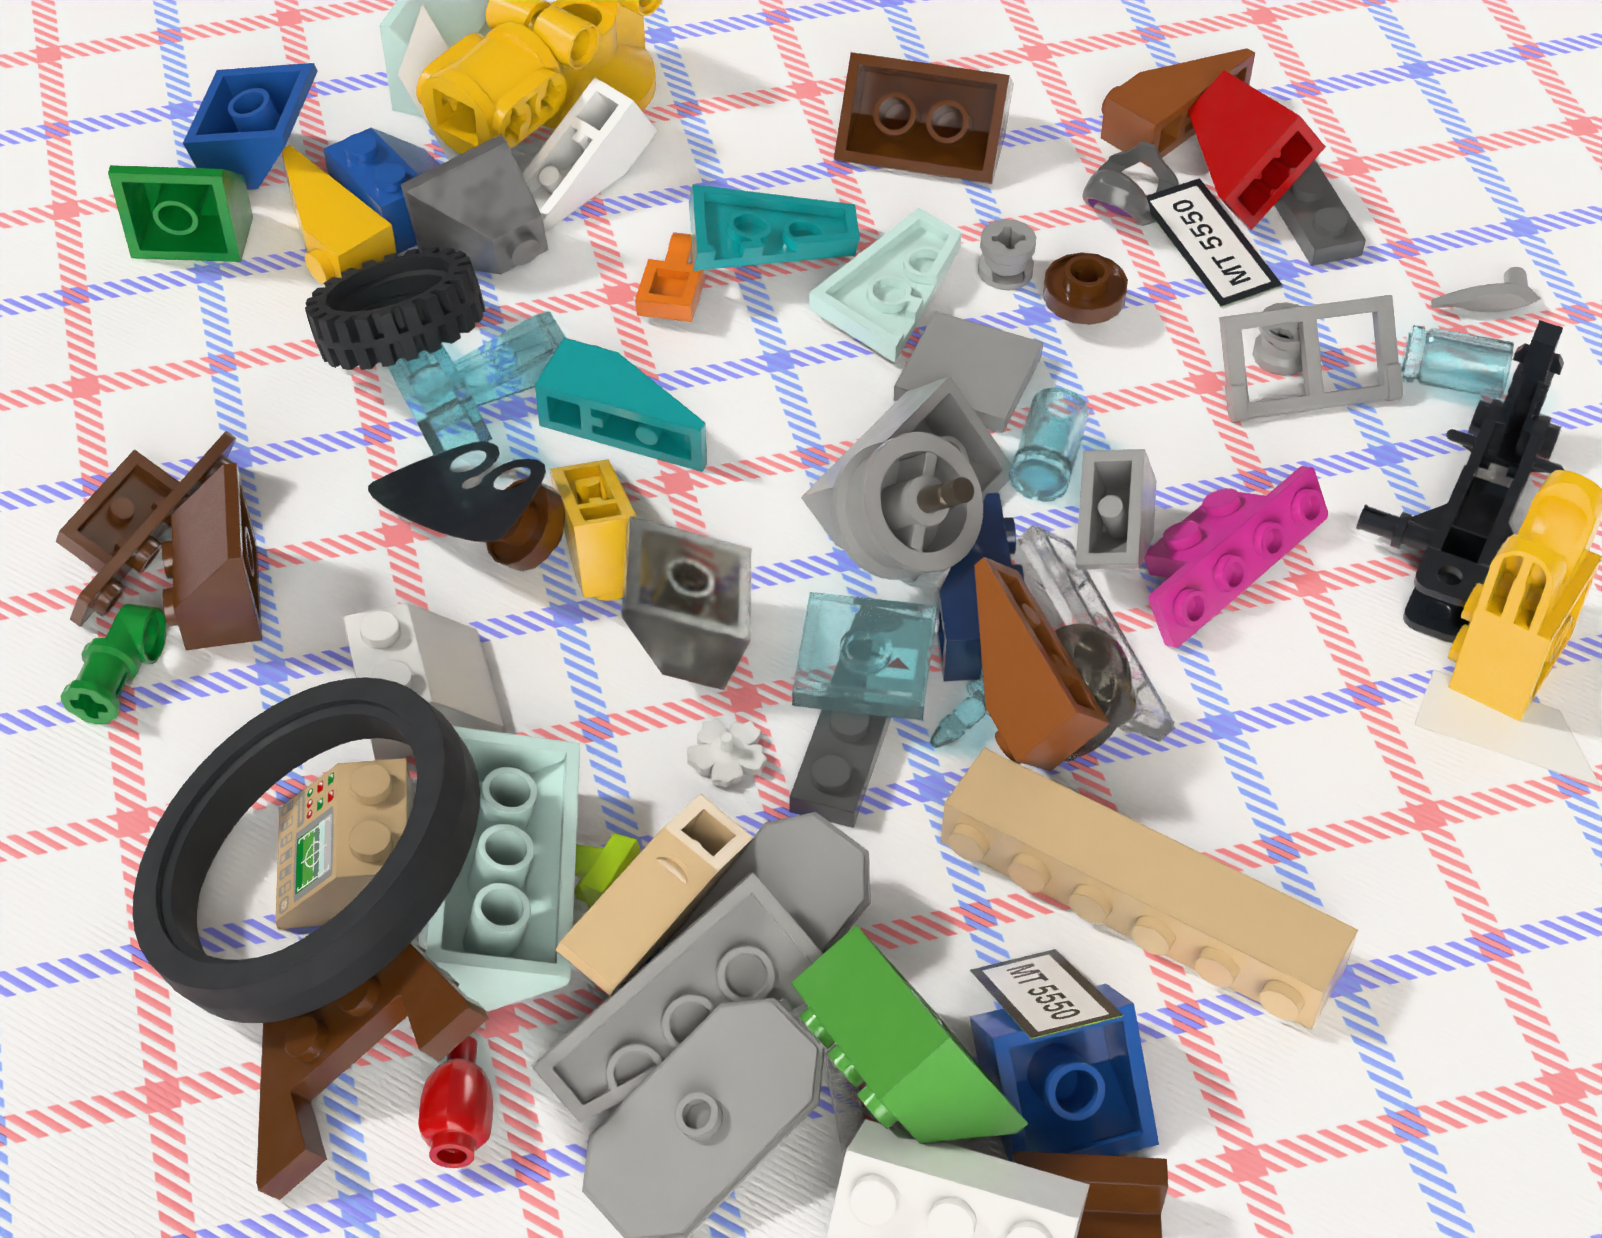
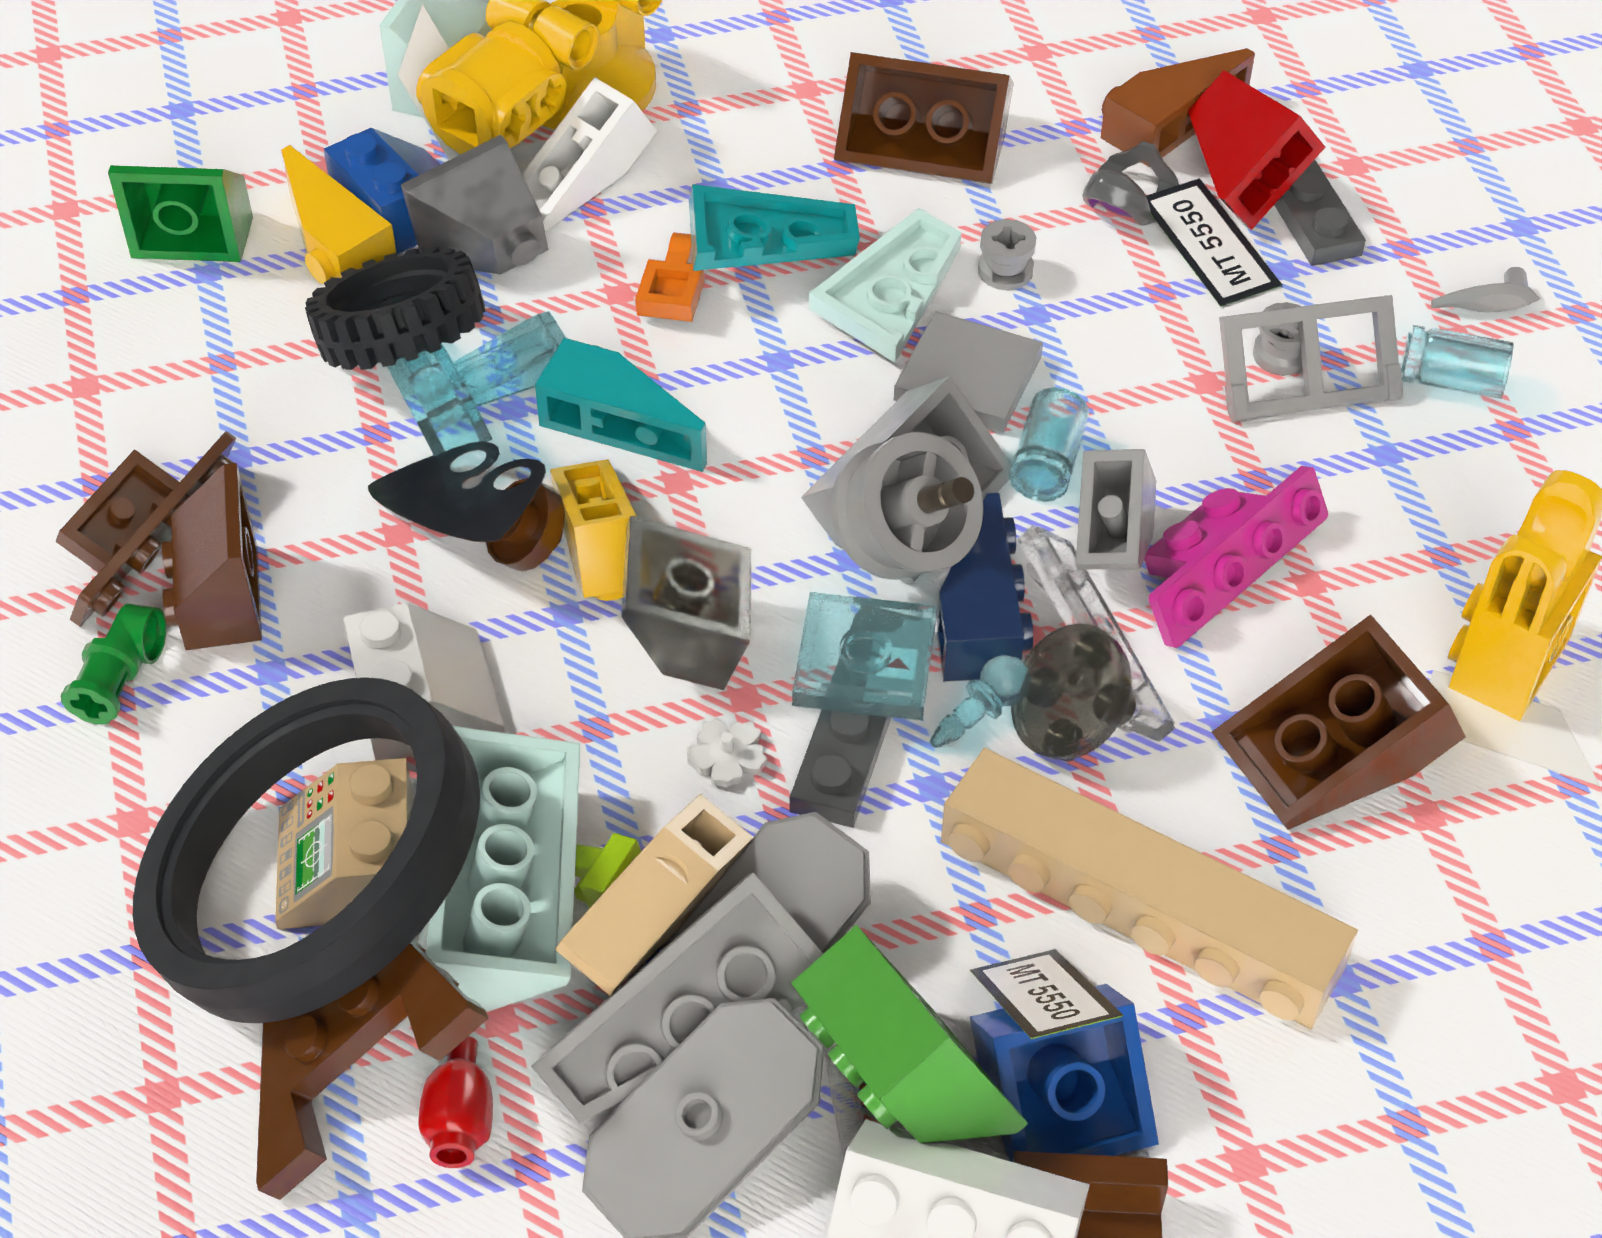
blue slope [183,63,318,190] -> none
dark orange slope [974,557,1110,772] -> none
reddish brown plate [1043,252,1128,325] -> none
black piece [1356,320,1564,642] -> none
none -> reddish brown slope [1212,614,1466,830]

